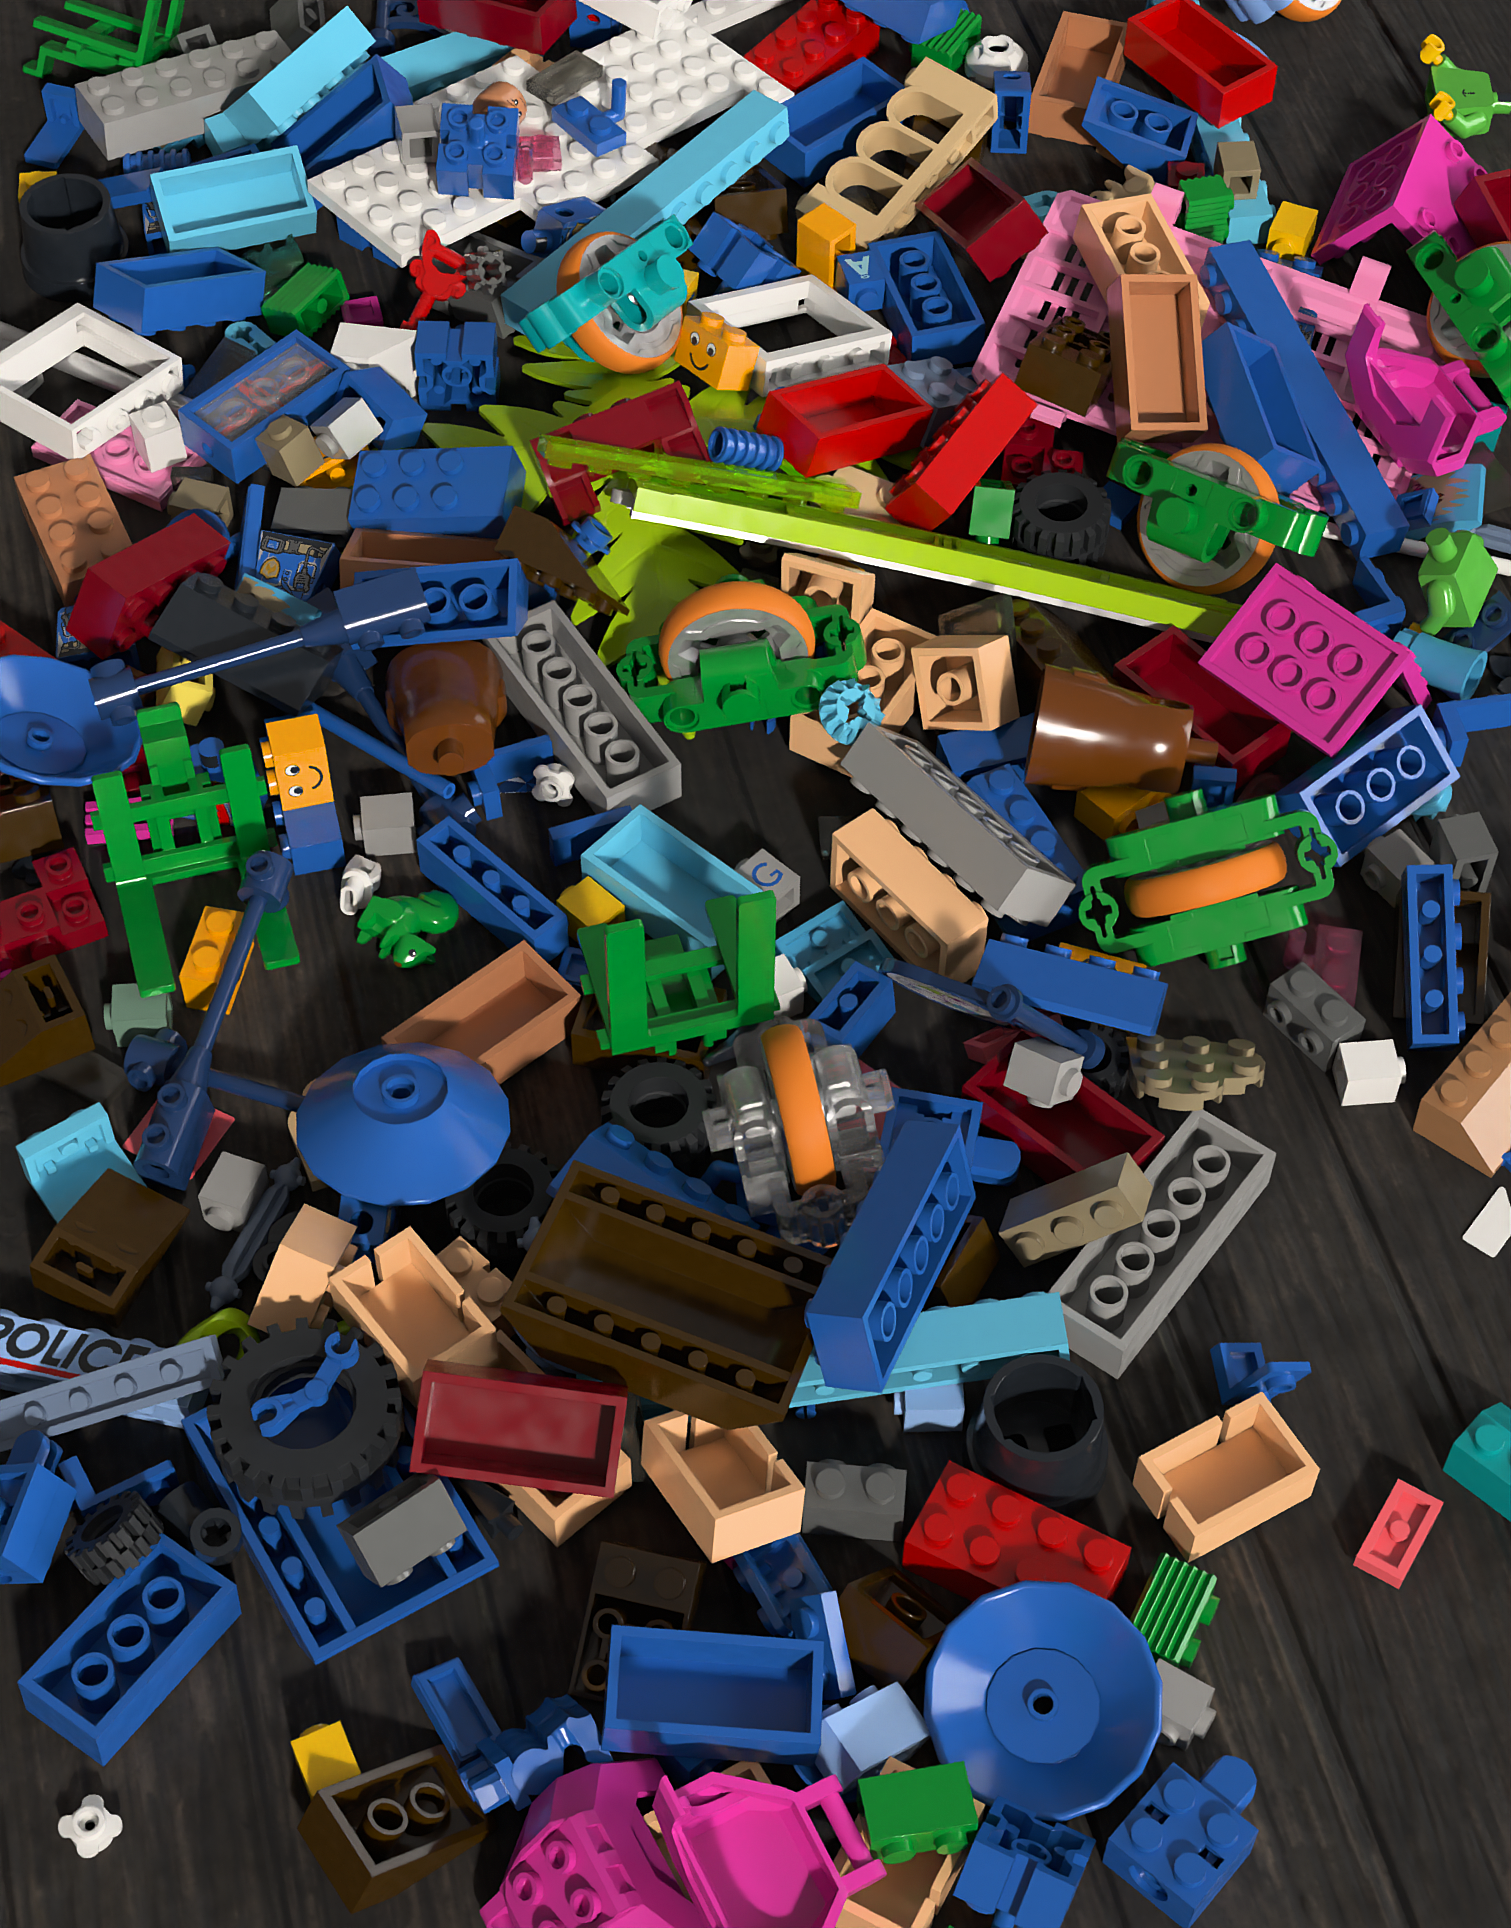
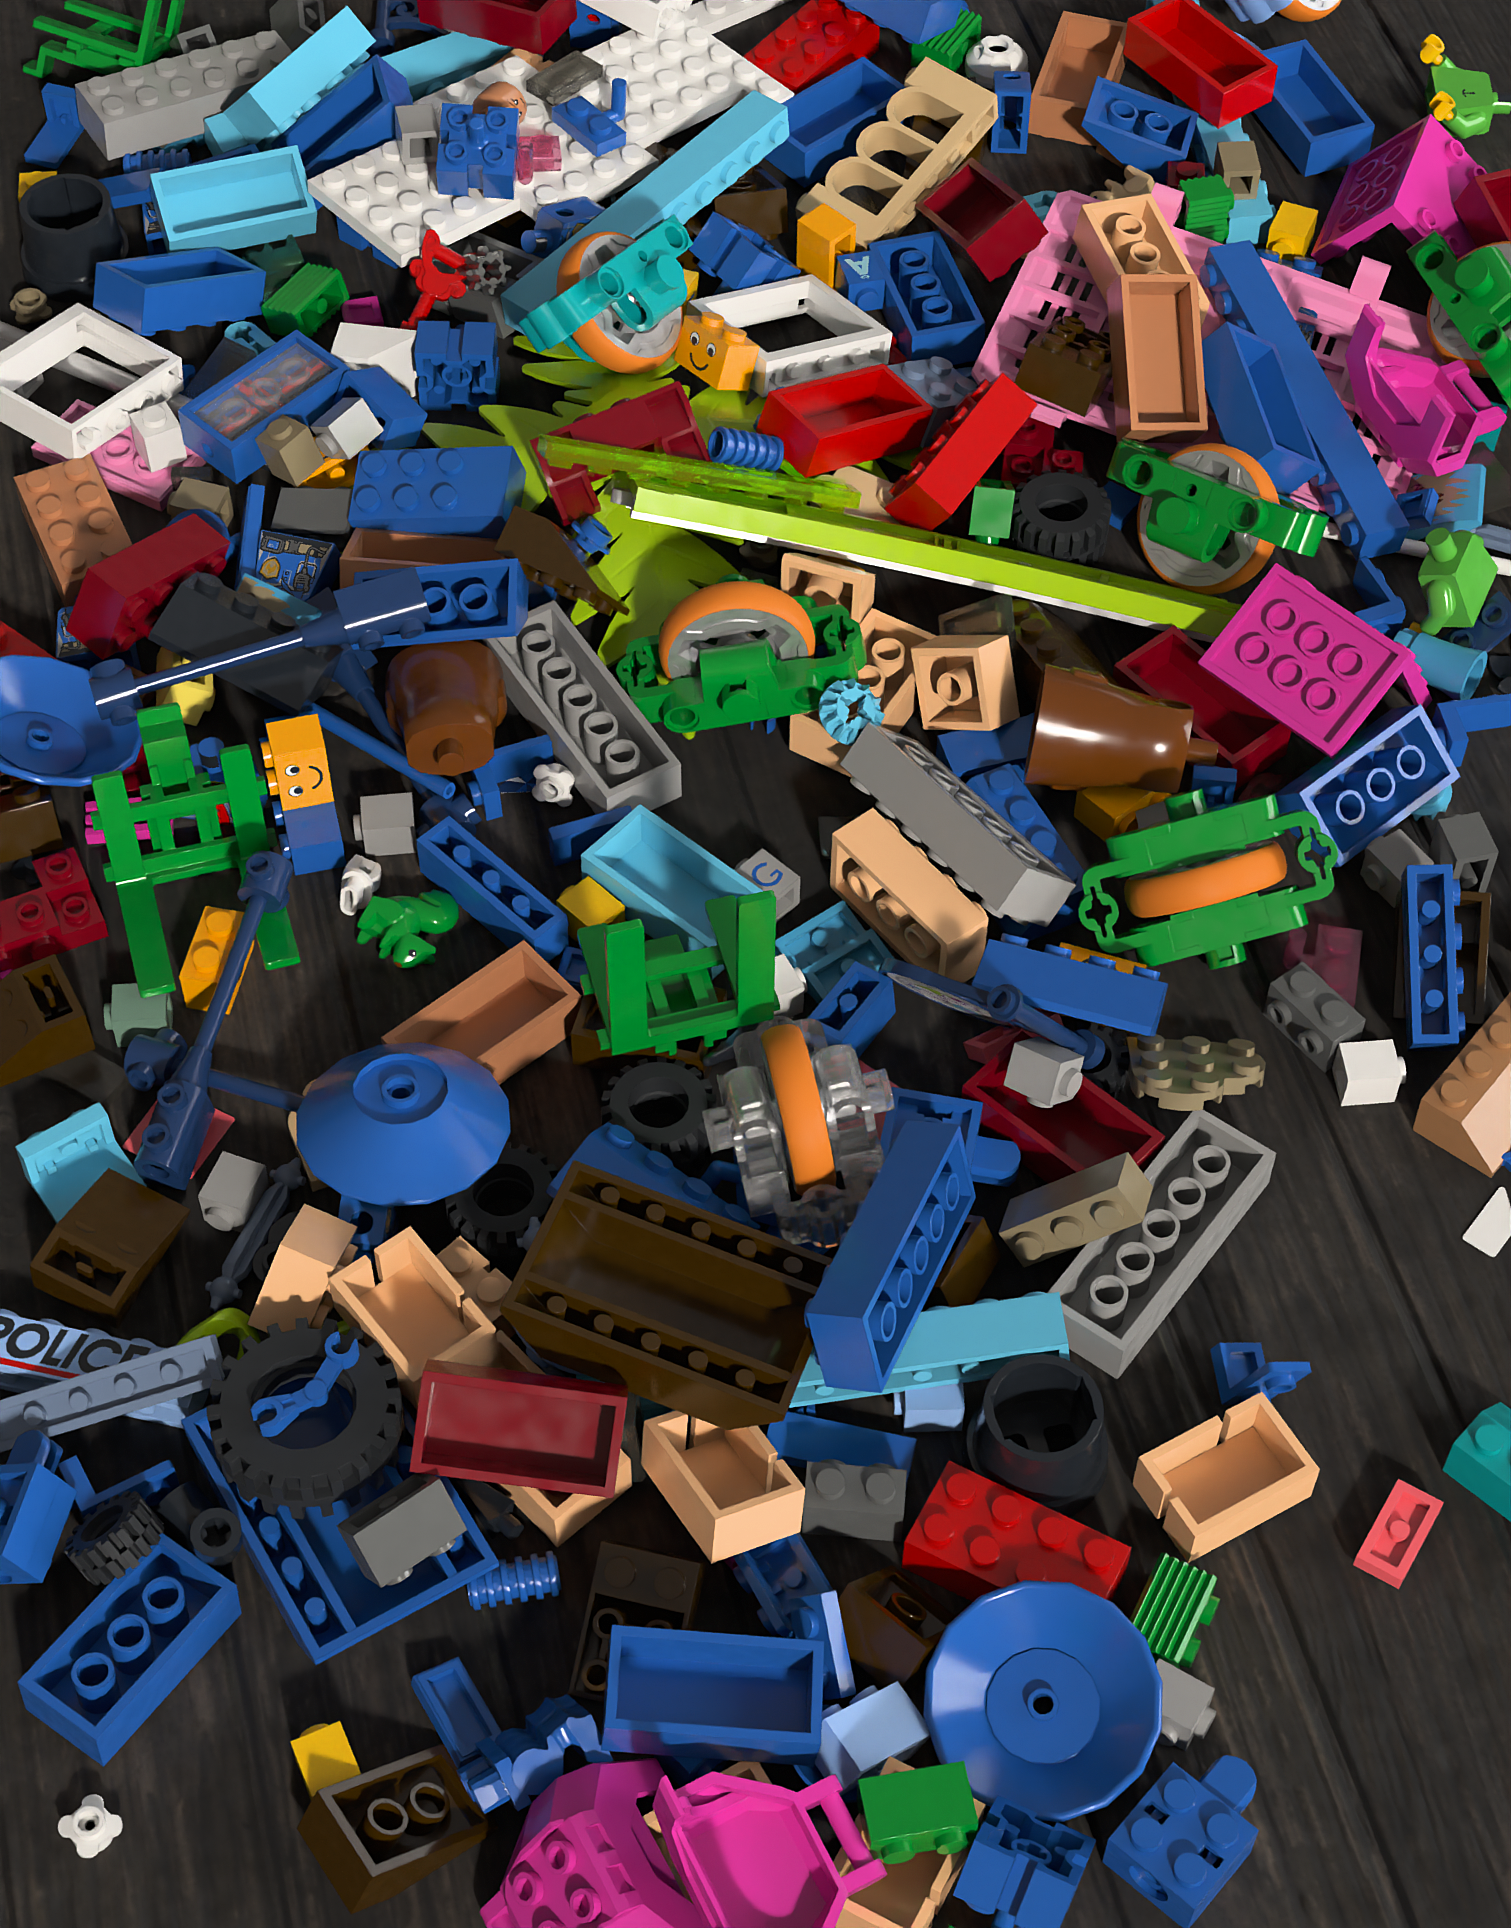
none -> dark tan plate [10,288,53,325]
none -> blue piece [467,1551,561,1611]
none -> blue tile [766,1411,917,1489]
none -> blue piece [1254,39,1375,177]

